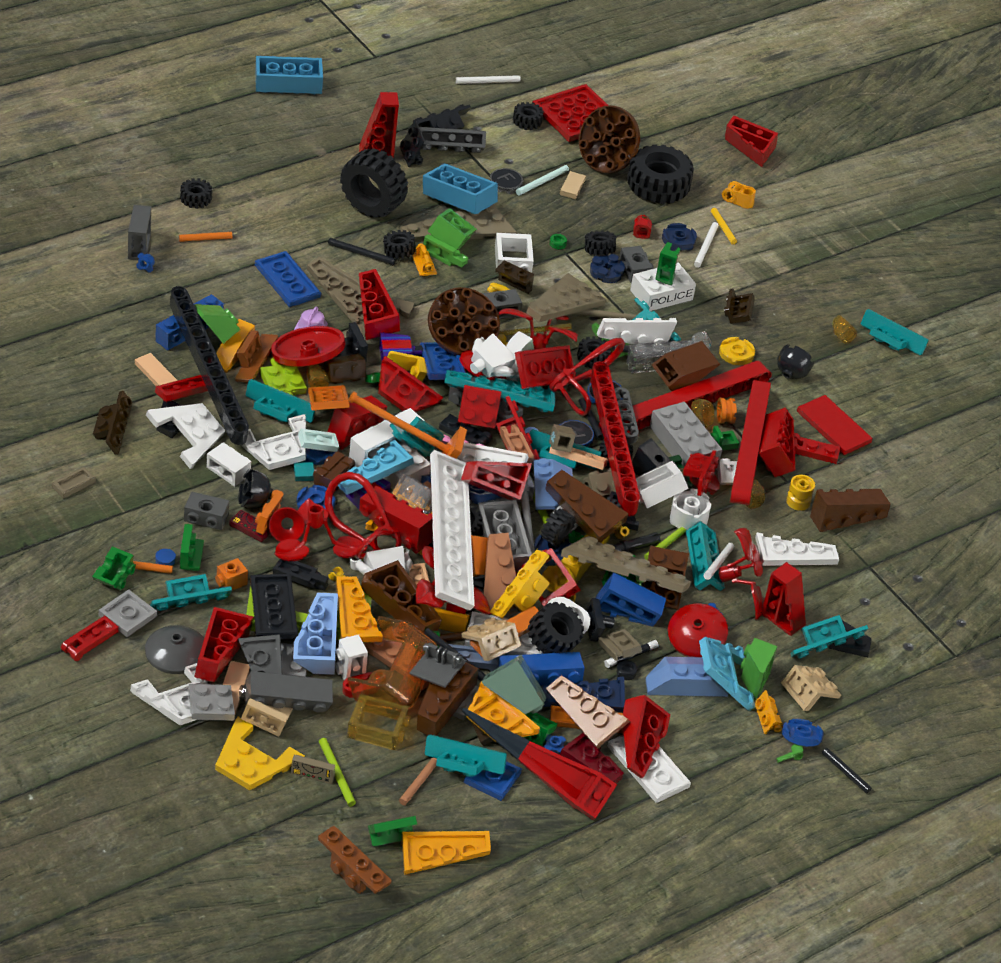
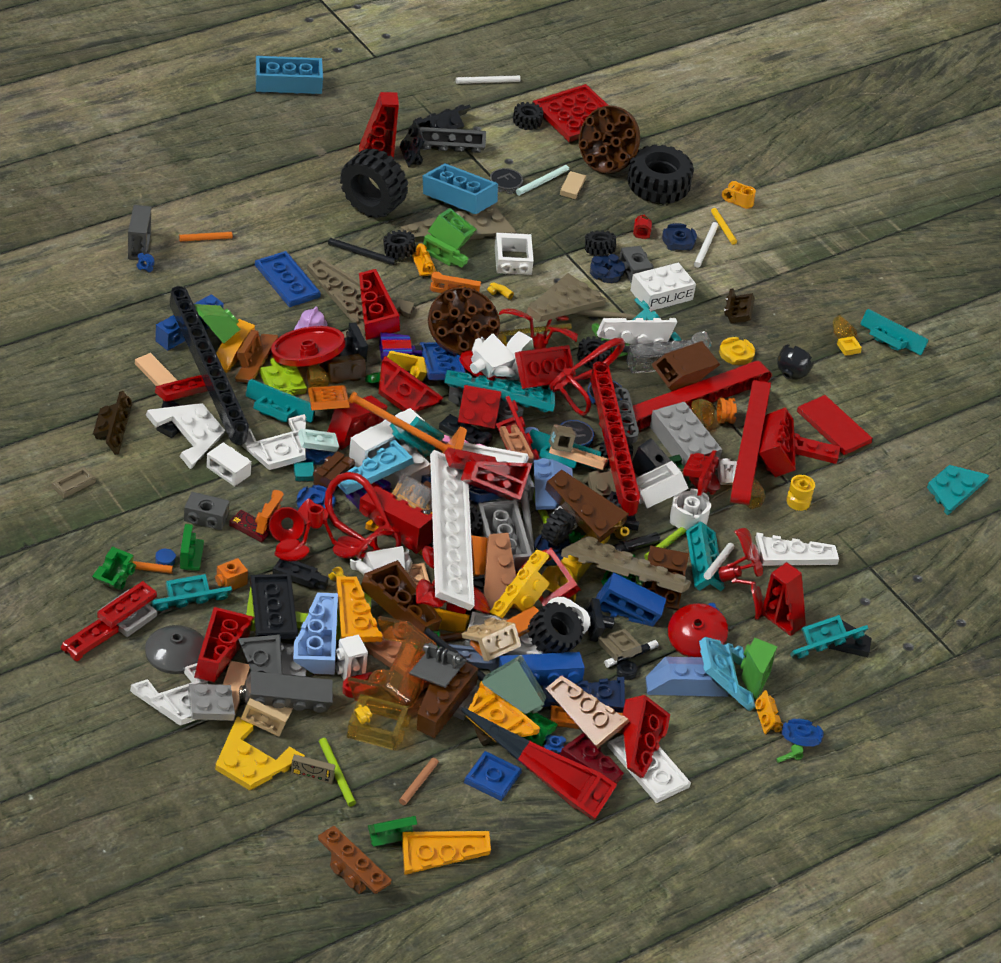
black tyre [180,178,212,209] -> none
black cylinder [238,469,273,509] -> none
teal bracket [425,734,507,777] -> none
dark grey brick [482,289,522,319] -> none
dark brown bracket [495,260,534,294] -> none
green tile [549,234,567,250] -> none
black bar [578,397,604,440] -> none
green hinge [655,242,680,286] -> none
green bracket [711,425,739,451] -> none
red wedge [725,116,778,167] -> none
tan bracket [781,665,841,711] -> none
reddish brown wedge [810,489,891,532] -> none
black bar [822,748,872,794] -> none
none -> red plate [97,581,157,628]
none -> yellow plate [354,704,372,725]
none -> orange plate [430,272,481,293]
none -> red plate [444,447,497,470]
none -> yellow plate [837,336,862,356]
none -> teal wing [927,465,989,515]

